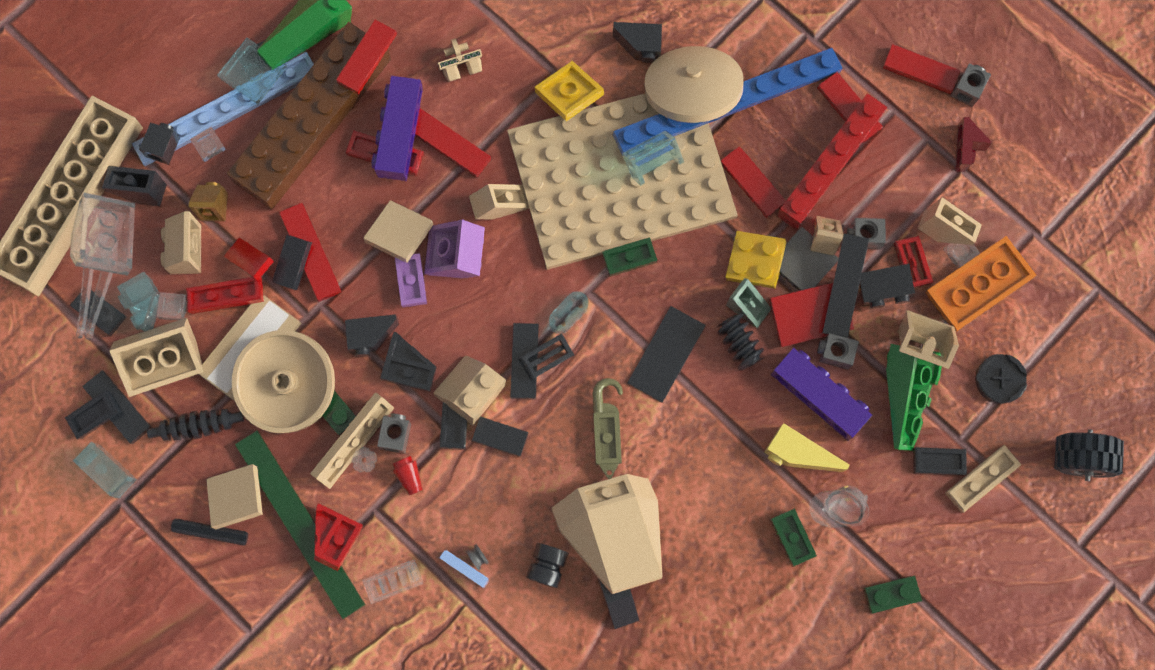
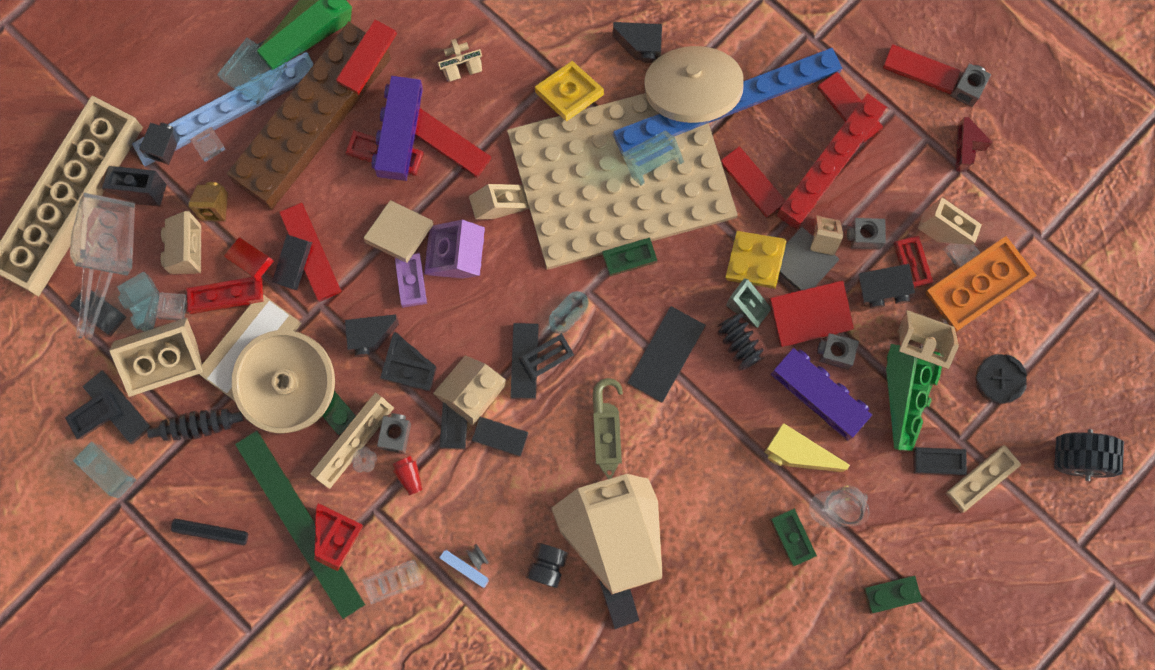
tan tile [207,464,263,529] -> none
black tile [822,234,869,338] -> none

